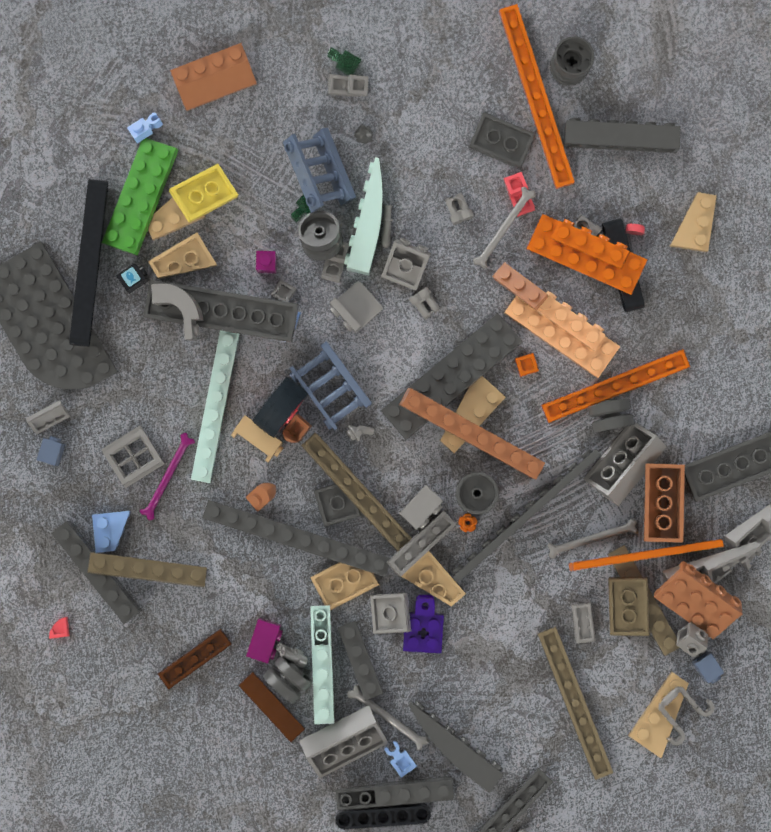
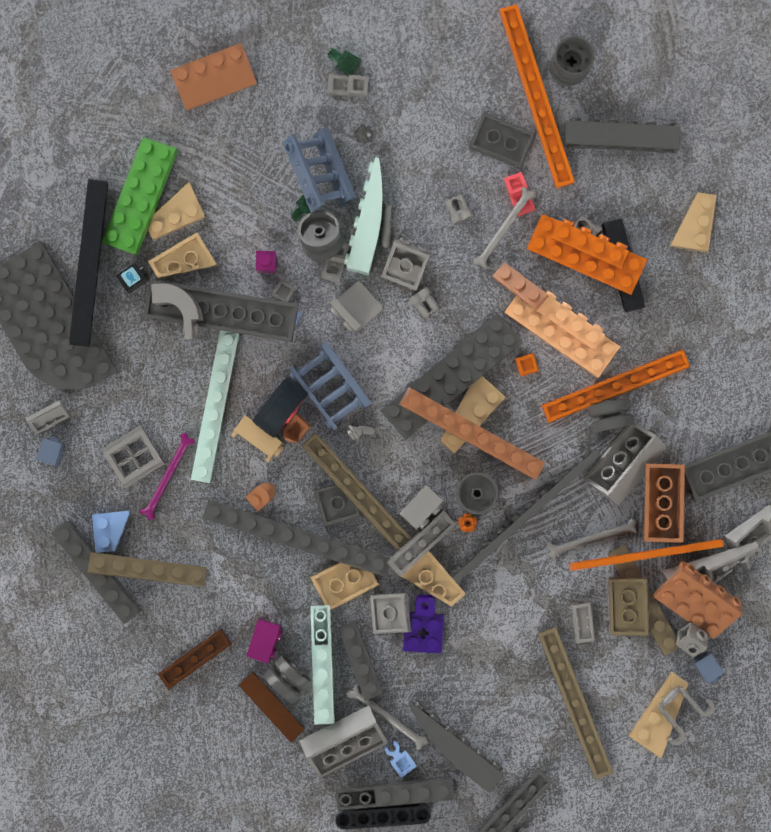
coral tile [49,617,70,639] -> none
light blue plate [127,112,163,143] -> none
light yellow plate [169,164,238,223] -> none
light grey piece [276,643,307,667] -> none
coral tile [625,224,645,235] -> none

